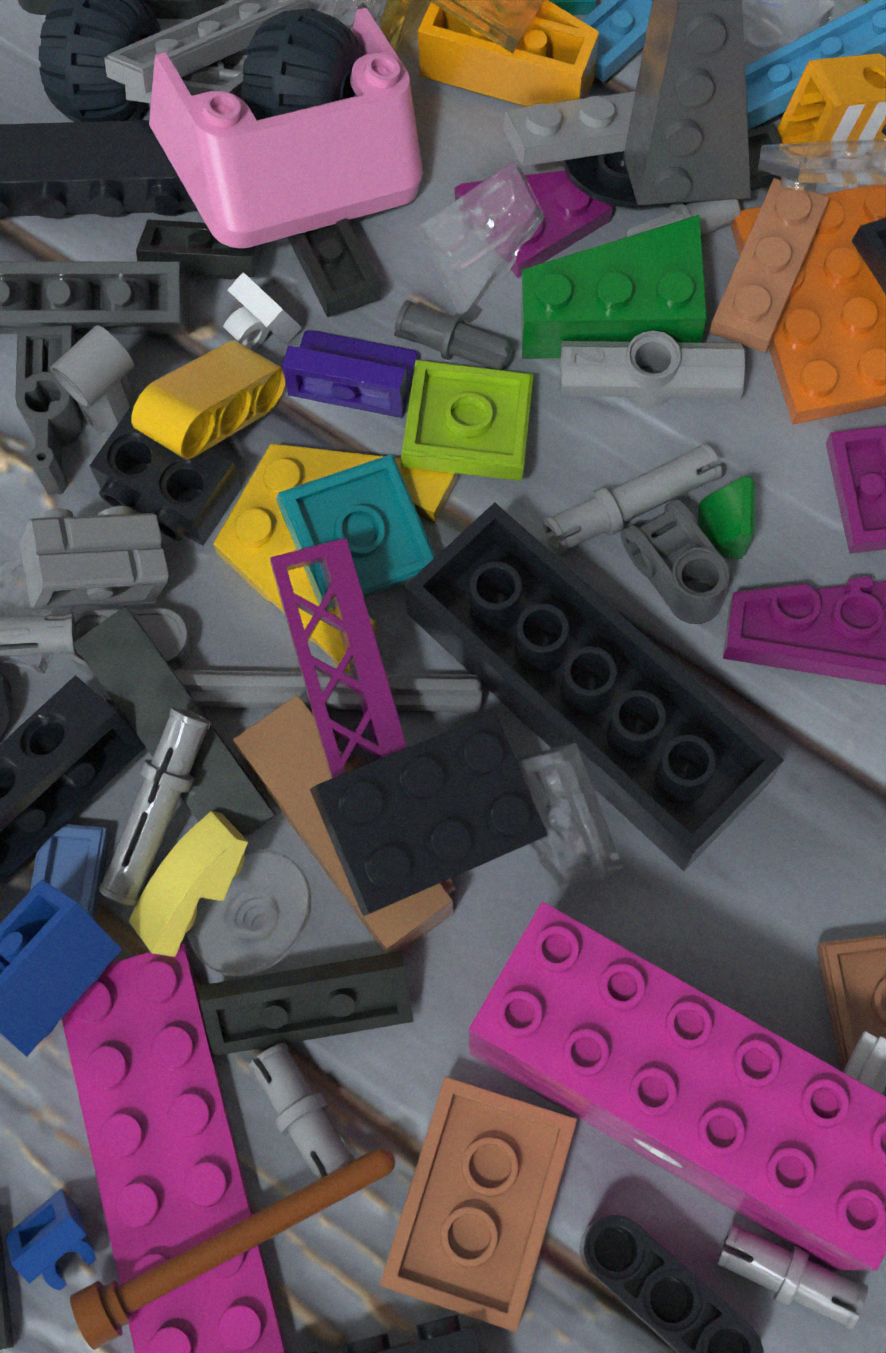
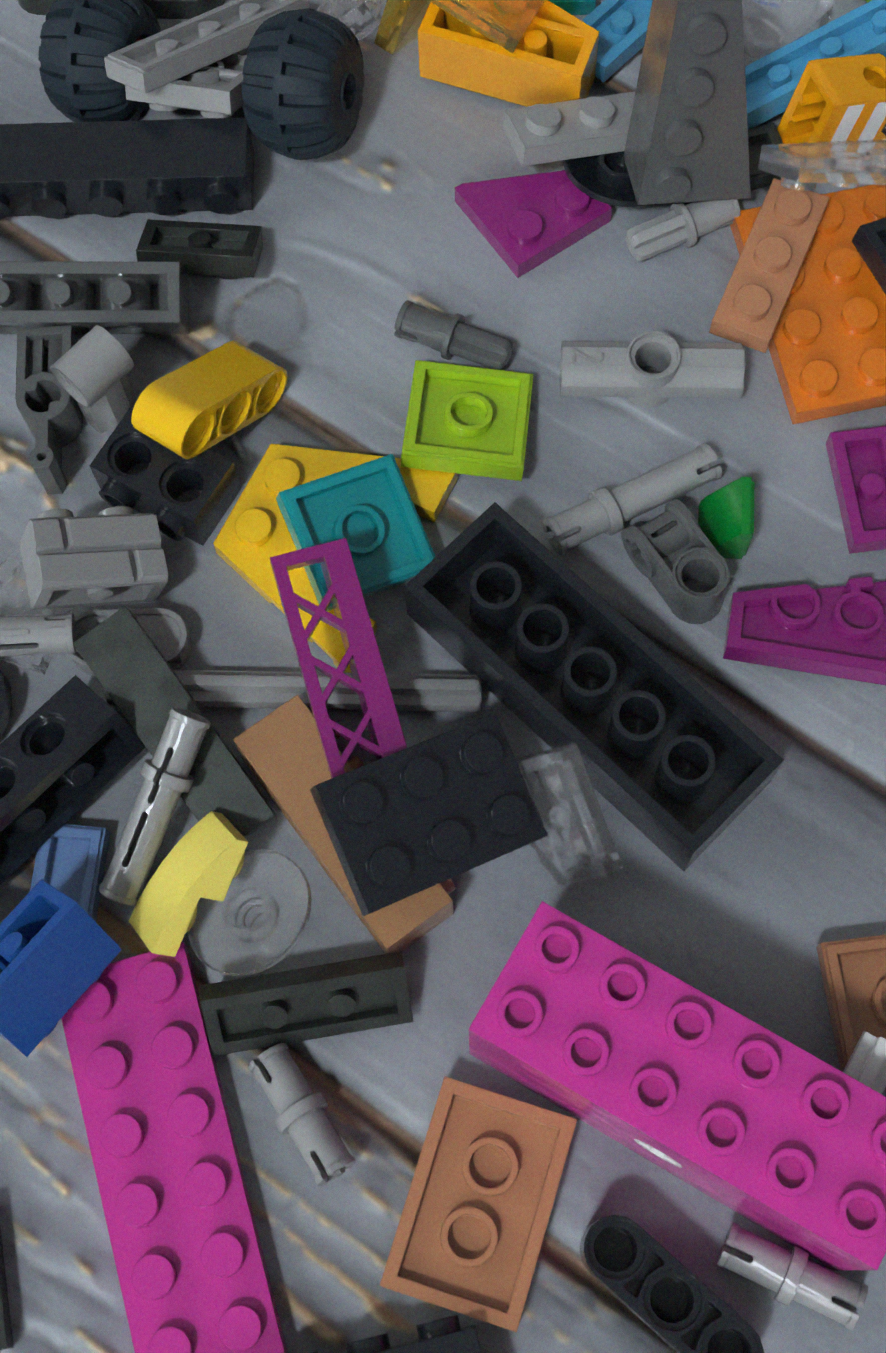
blue tile [6,1188,96,1290] -> none
dark orange piece [70,1148,395,1350] -> none
bright pink windscreen [149,8,423,248] -> none
white tile [223,272,302,351] -> none
dark purple panel [282,330,418,418] -> none
pearl dark grey plate [287,218,381,317] -> none
clear wing [418,161,545,324] -> none
green wedge [520,215,707,359] -> none

